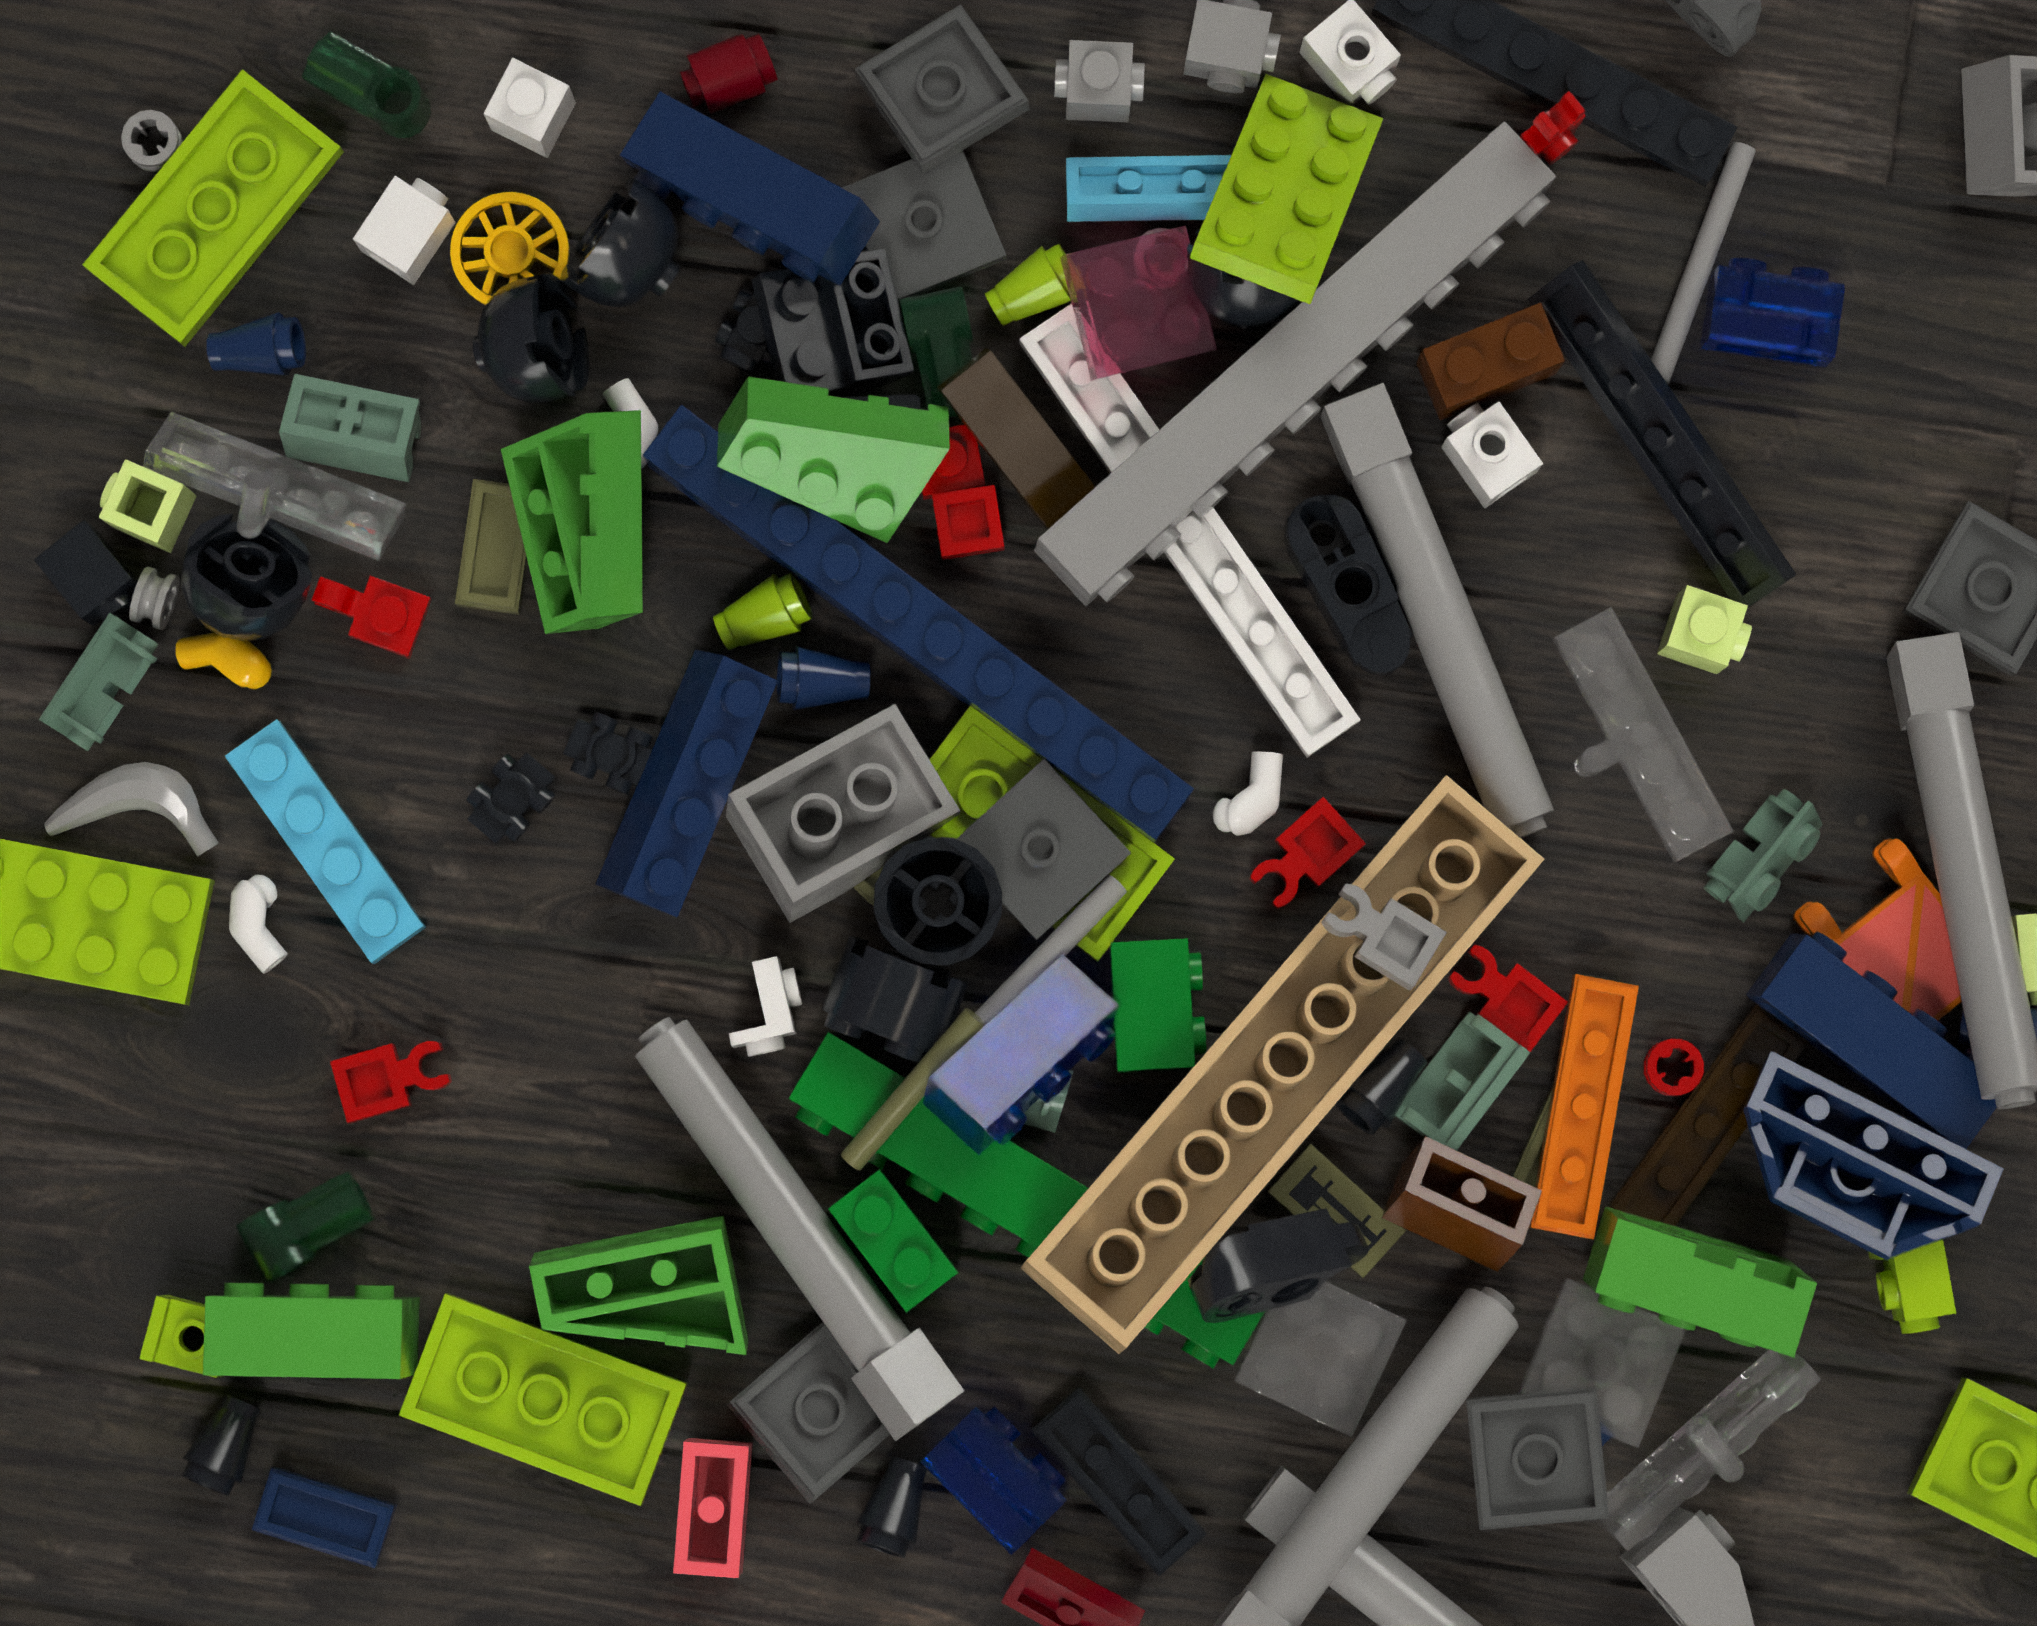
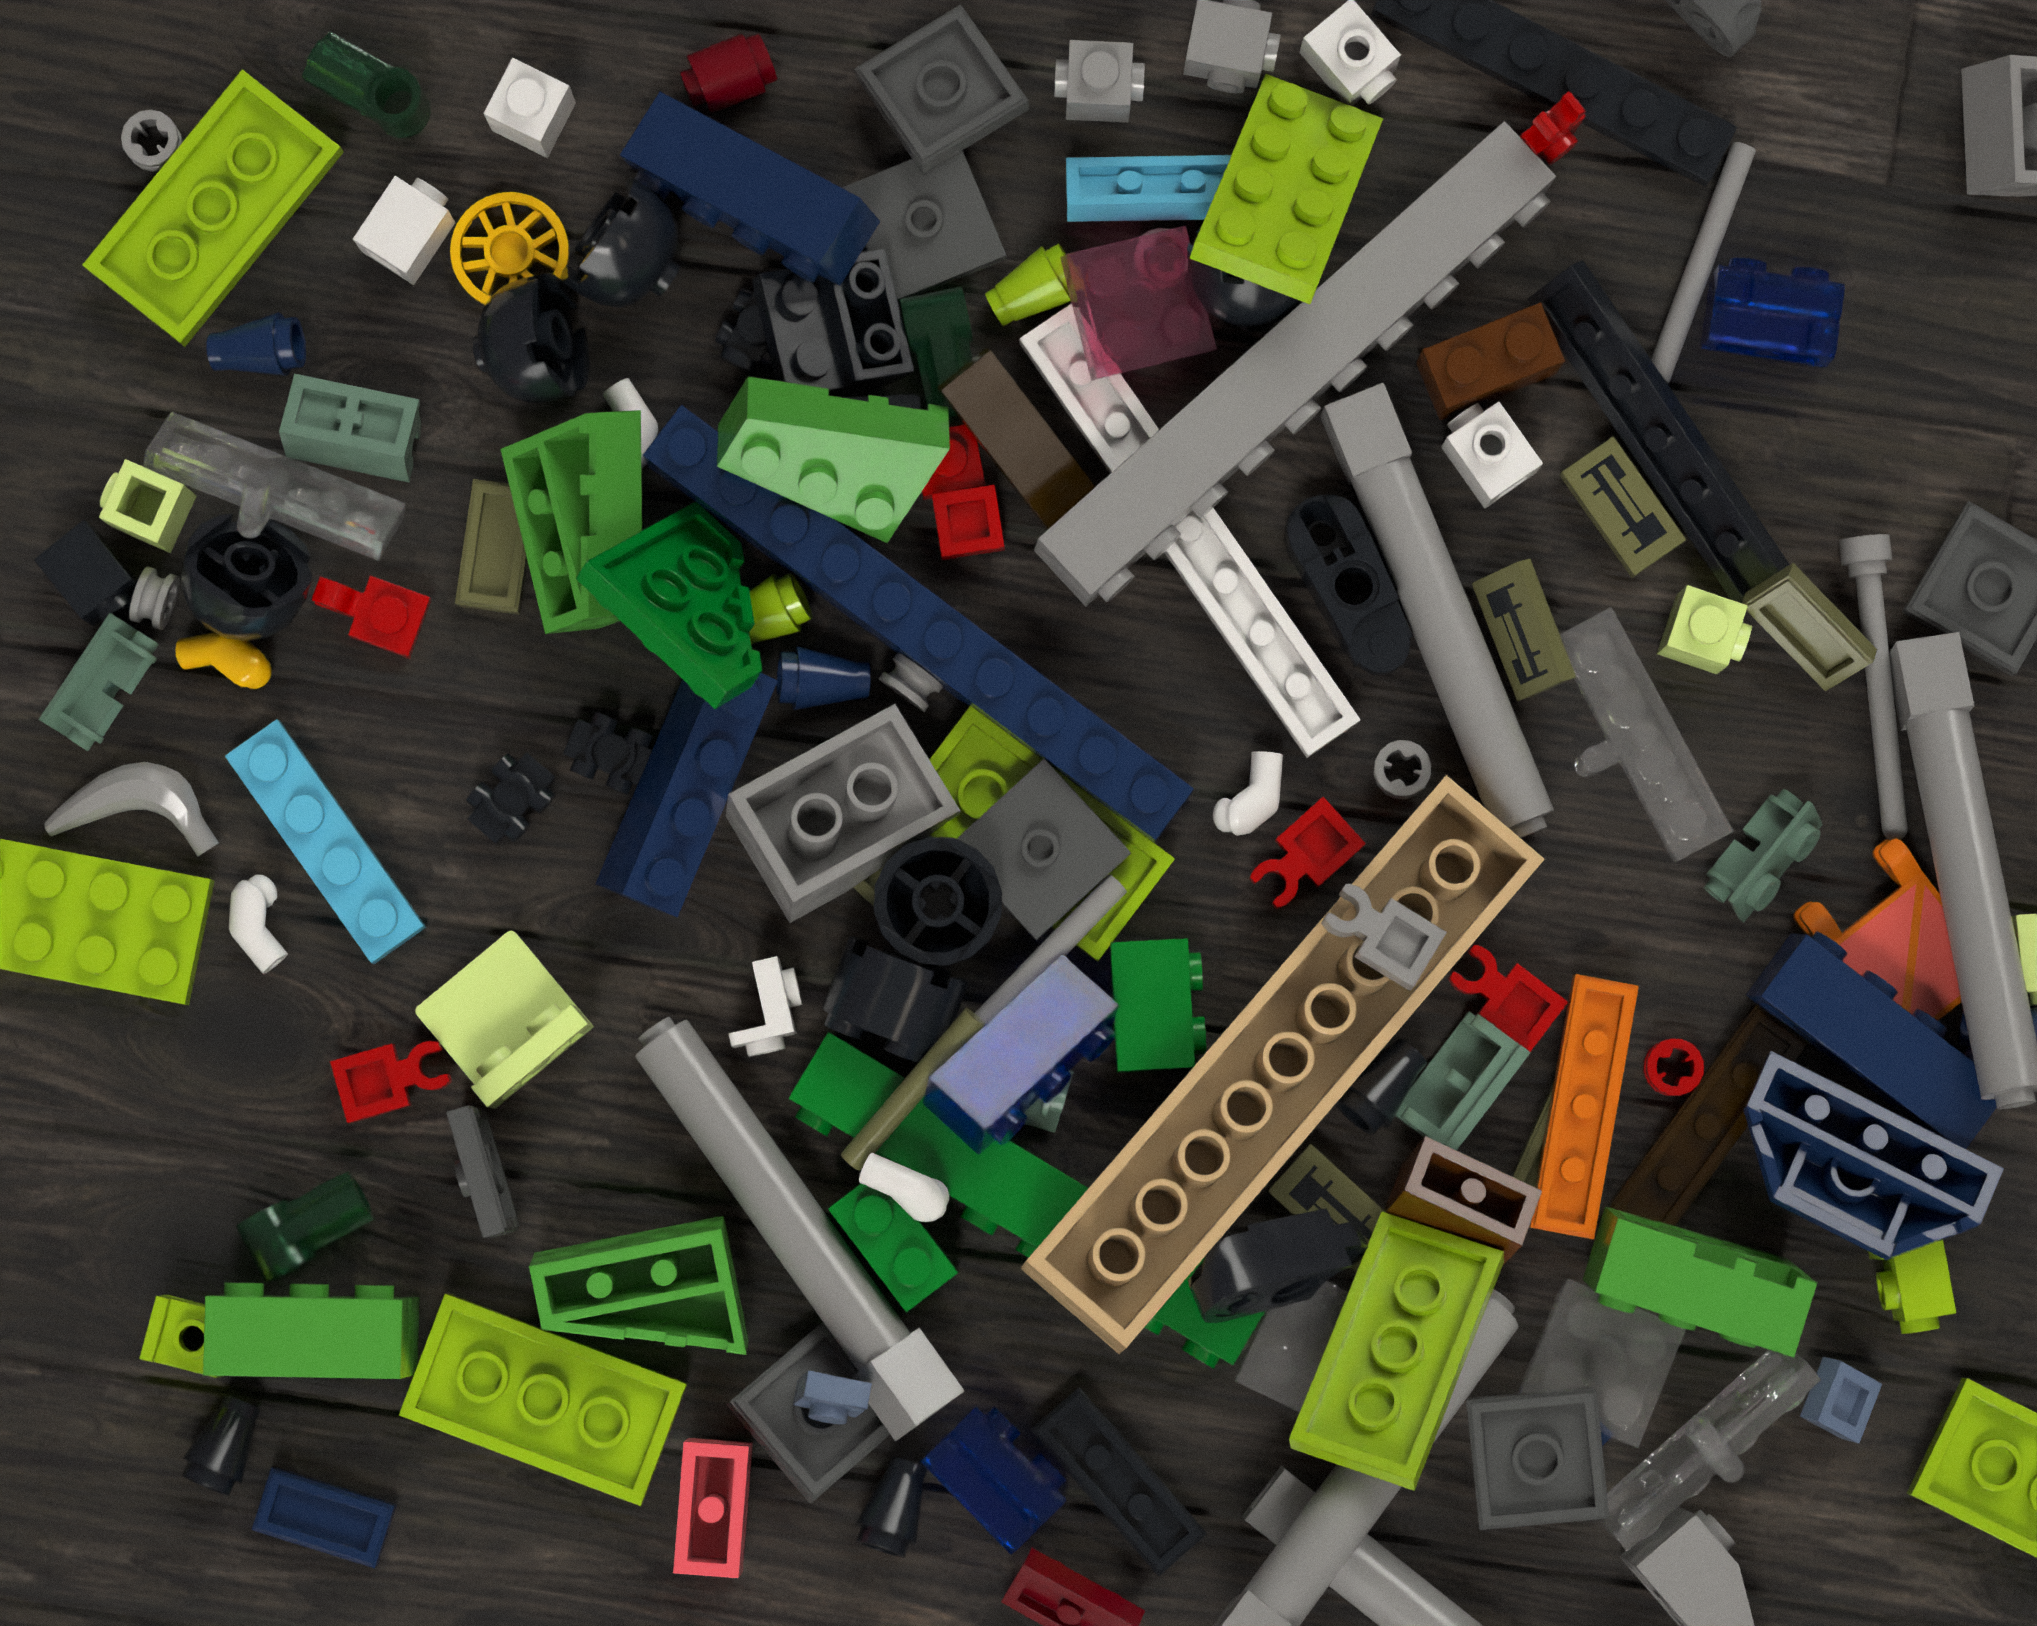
none -> yellowish green bracket [415,931,594,1109]
none -> dark grey plate [446,1106,520,1238]
none -> green plate [576,502,762,709]
none -> sand blue plate [793,1370,872,1424]
none -> white arm [859,1153,949,1222]
none -> light grey bush [879,653,943,712]
none -> lime plate [1289,1211,1504,1491]
none -> light grey bush [1374,740,1431,799]
none -> olive tile [1472,559,1576,701]
none -> olive tile [1559,436,1686,578]
none -> olive tile [1742,563,1877,691]
none -> sand blue plate [1800,1357,1882,1444]
none -> light grey piece [1839,534,1908,840]

